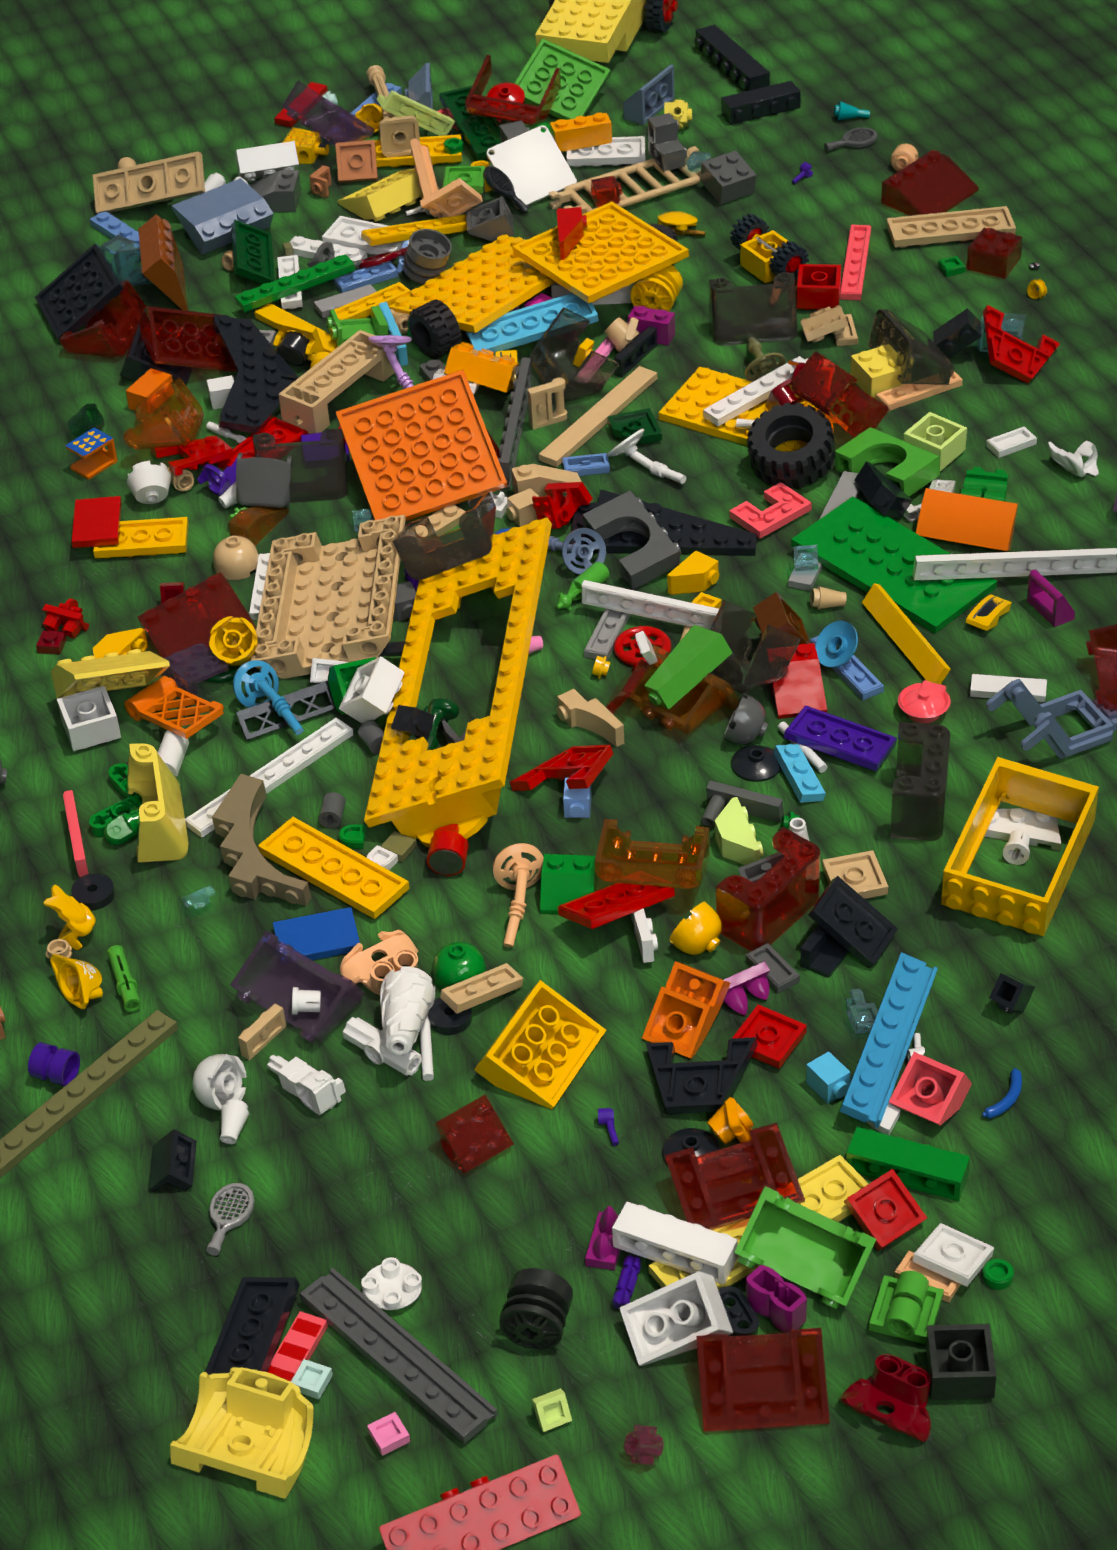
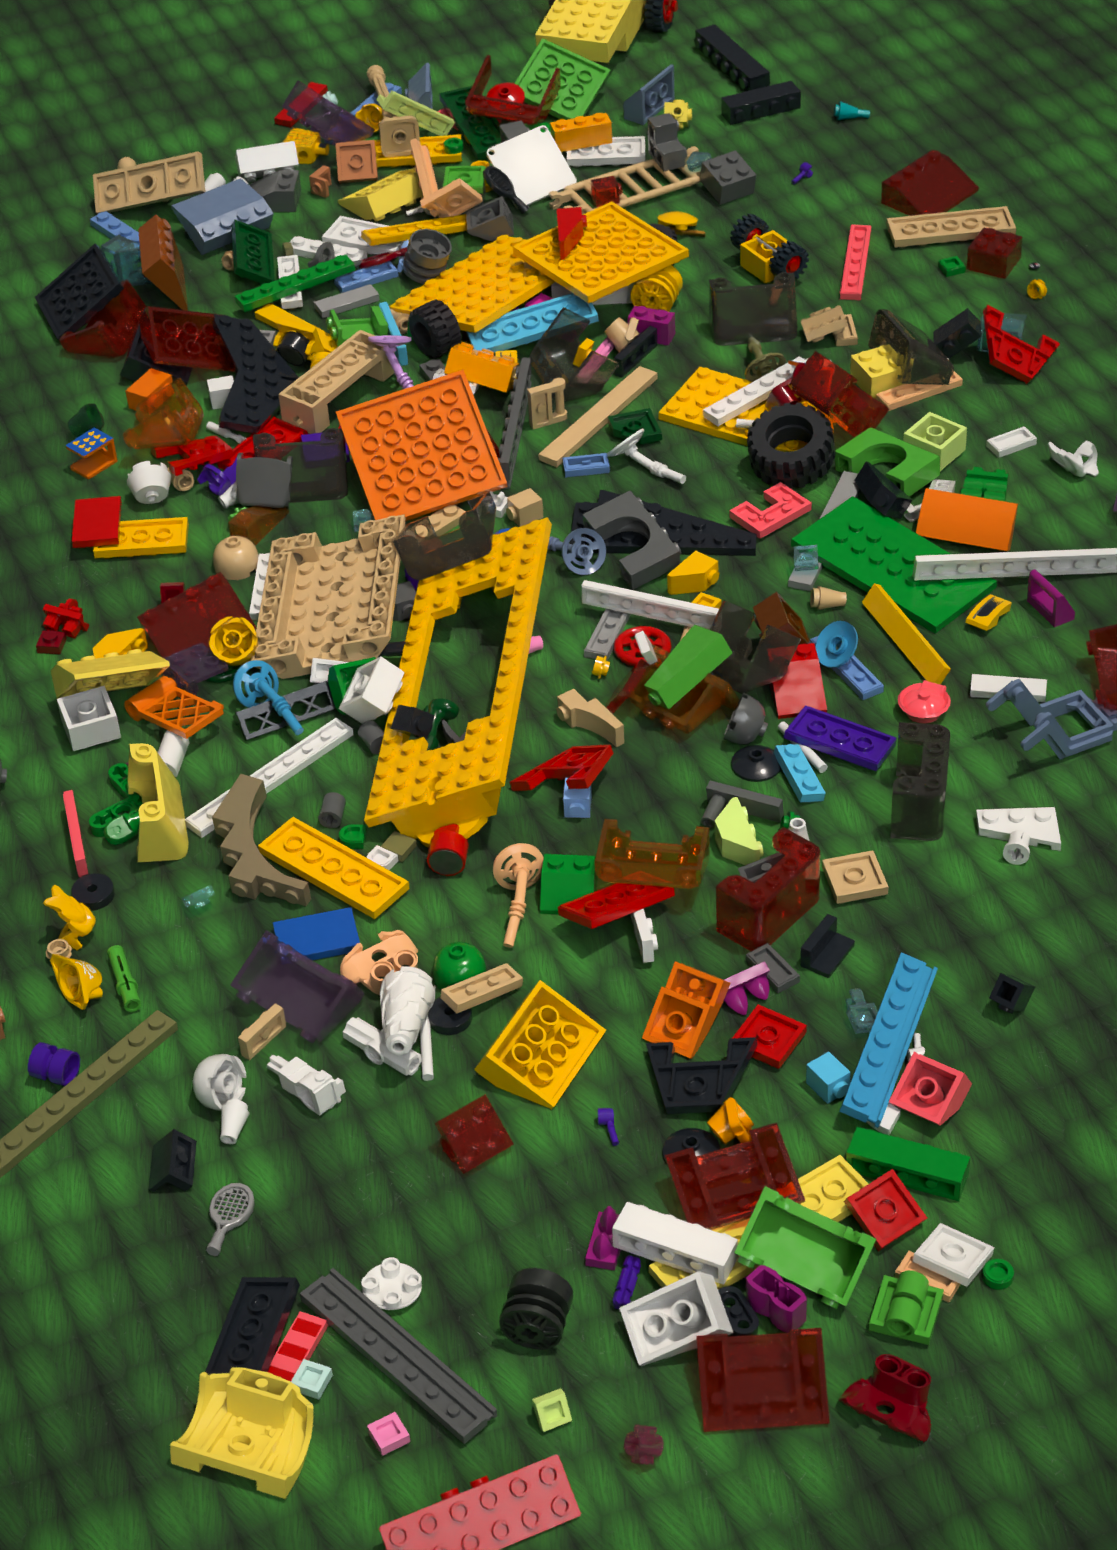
white bush [292,987,321,1015] -> none
yellow plate [334,282,411,320] -> none
tan slope [511,464,582,497] -> none
red tile [532,482,593,529] -> none
bright green wheel [556,562,610,611] -> none
yellow cylinder [669,901,722,955] -> none
red brick [797,264,841,310] -> none
black plate [808,875,898,968] -> none
dark grey piece [824,128,878,152] -> none
light nougat head [891,144,918,173] -> none
pearl dark grey brick [925,1324,997,1400] -> none
yellow door [941,757,1099,936] -> none
blue piece [982,1068,1022,1119] -> none

